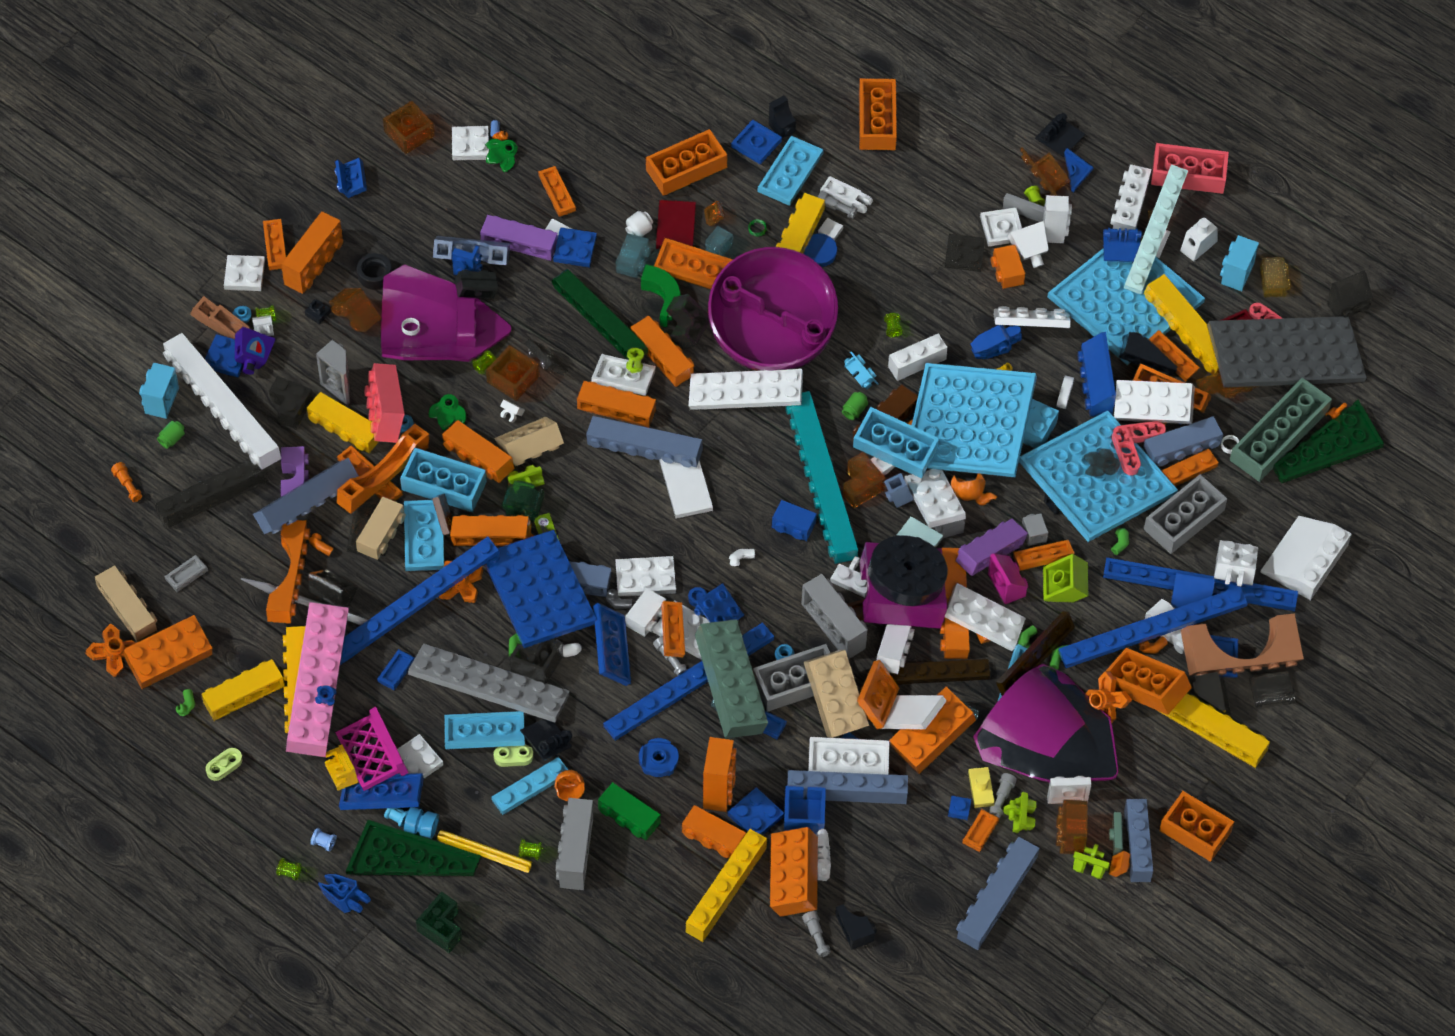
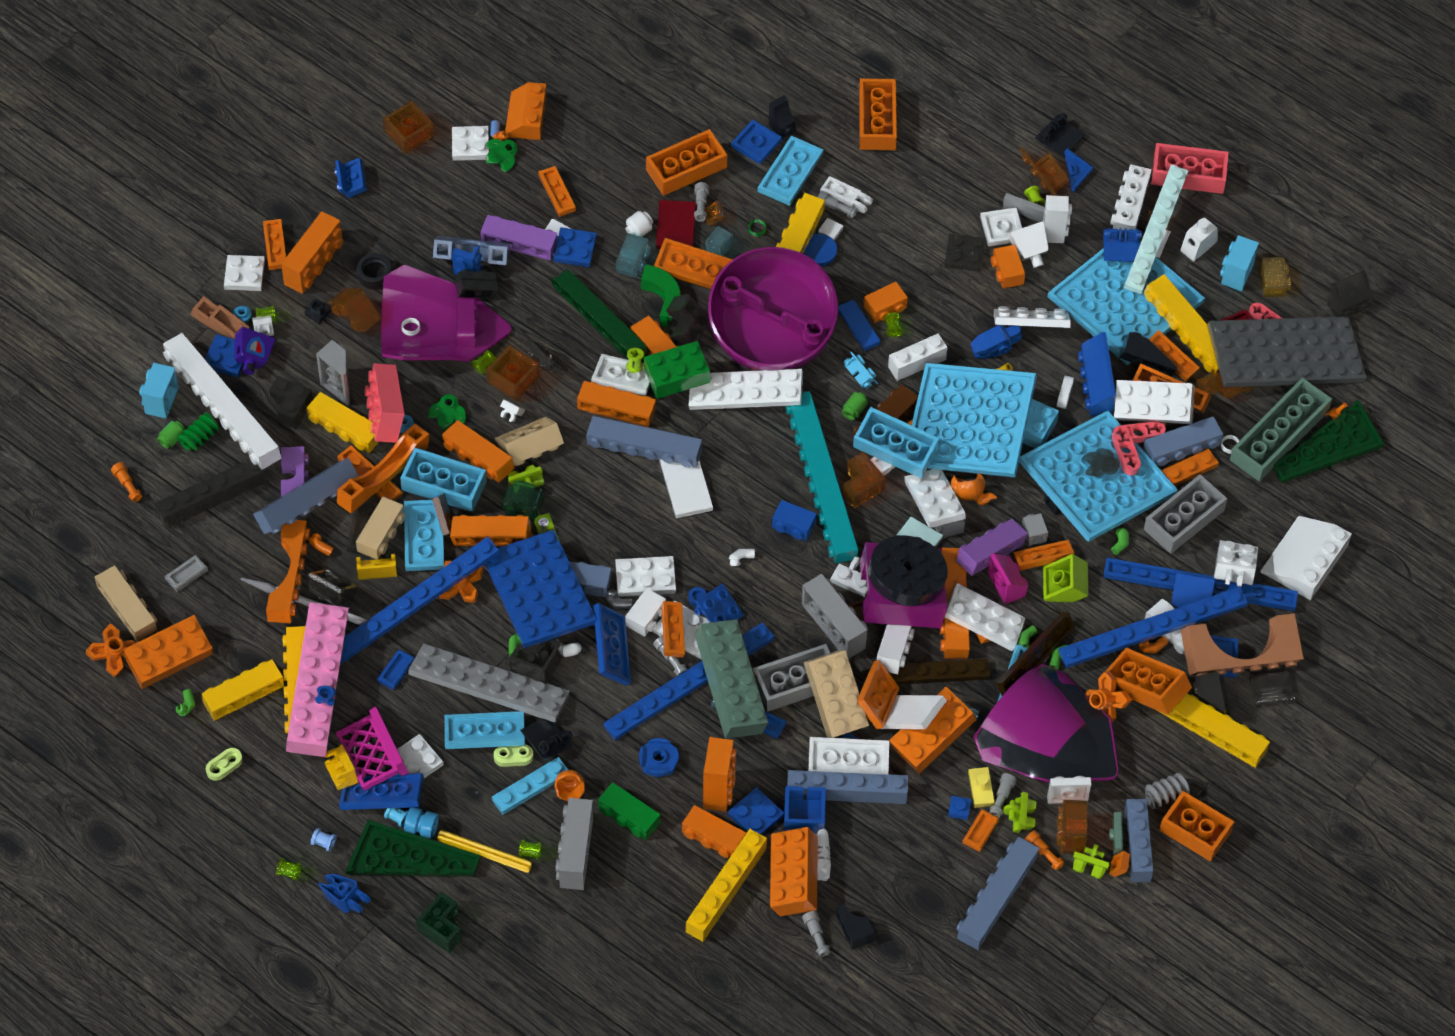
dark azure plate [775,644,794,660] -> none
sand blue brick [884,473,914,508] -> none
none -> green piece [177,412,220,451]
none -> yellow hinge [356,554,397,580]
none -> orange slope [505,82,547,140]
none -> green brick [644,341,710,399]
none -> light grey piece [694,182,709,222]
none -> blue tile [838,300,880,351]
none -> orange brick [864,282,908,323]
none -> orange piece [1024,830,1065,871]
none -> light grey piece [1145,773,1190,810]

